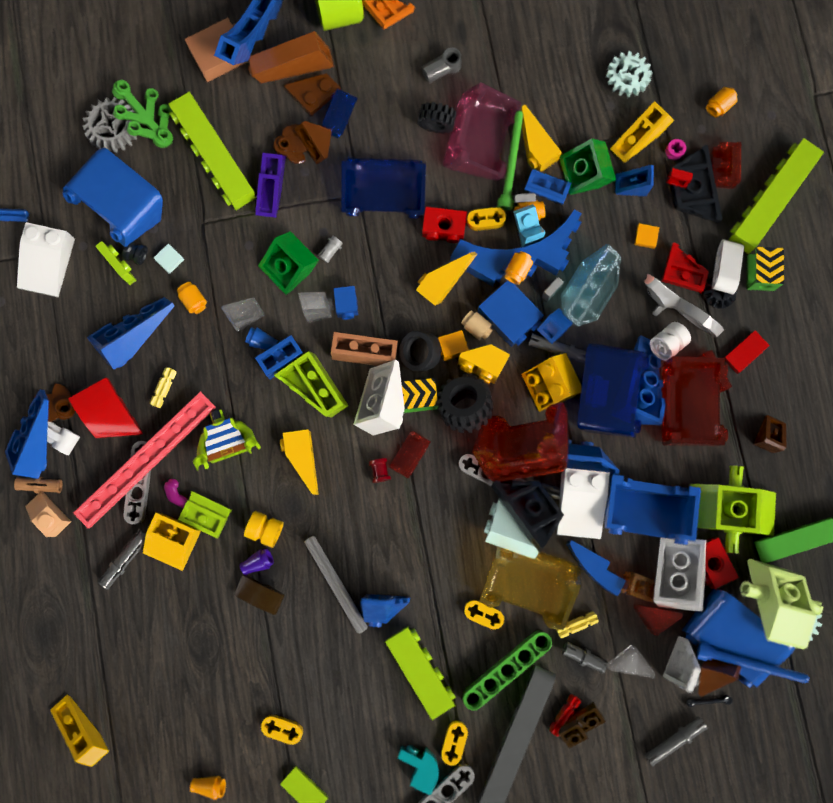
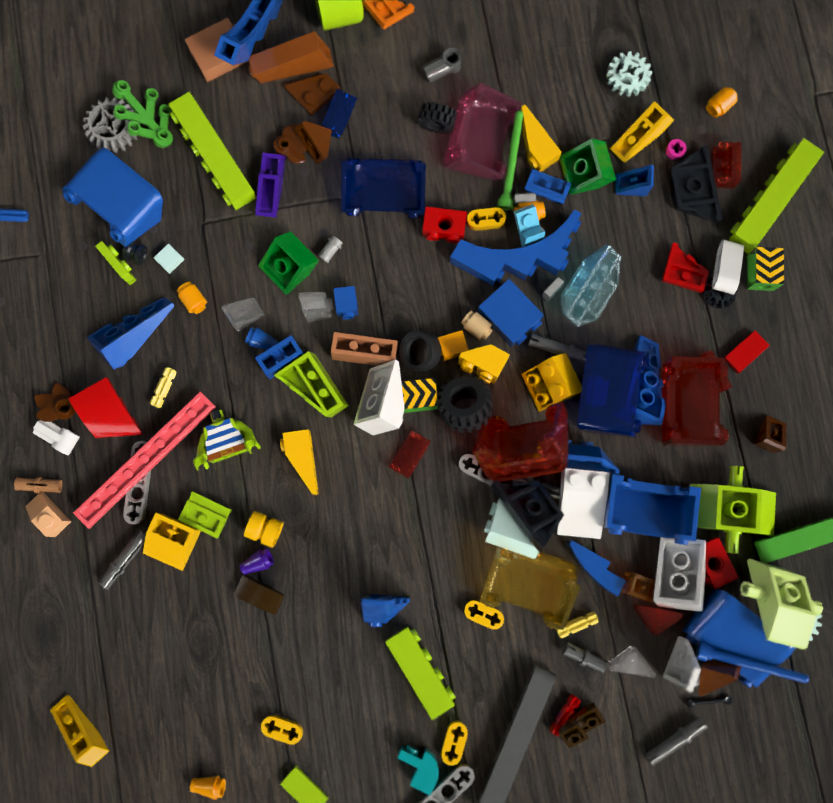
blue wedge [5,389,49,479] -> none
white slope [17,222,75,297] -> none
magenta arm [164,479,189,508] -> none
light grey axle [305,536,368,634] -> none
dark red bush [369,458,391,483] -> none
yellow slope [416,251,477,306] -> none
bright green beam [462,630,552,710] -> none
light orange brick [505,251,533,285] -> none
blue brick [537,308,574,344] -> none
light orange tile [634,223,659,249] -> none
light grey animal [644,274,724,338] -> none
white wheel [650,322,691,361] -> none
red tile [666,168,693,188] -> none

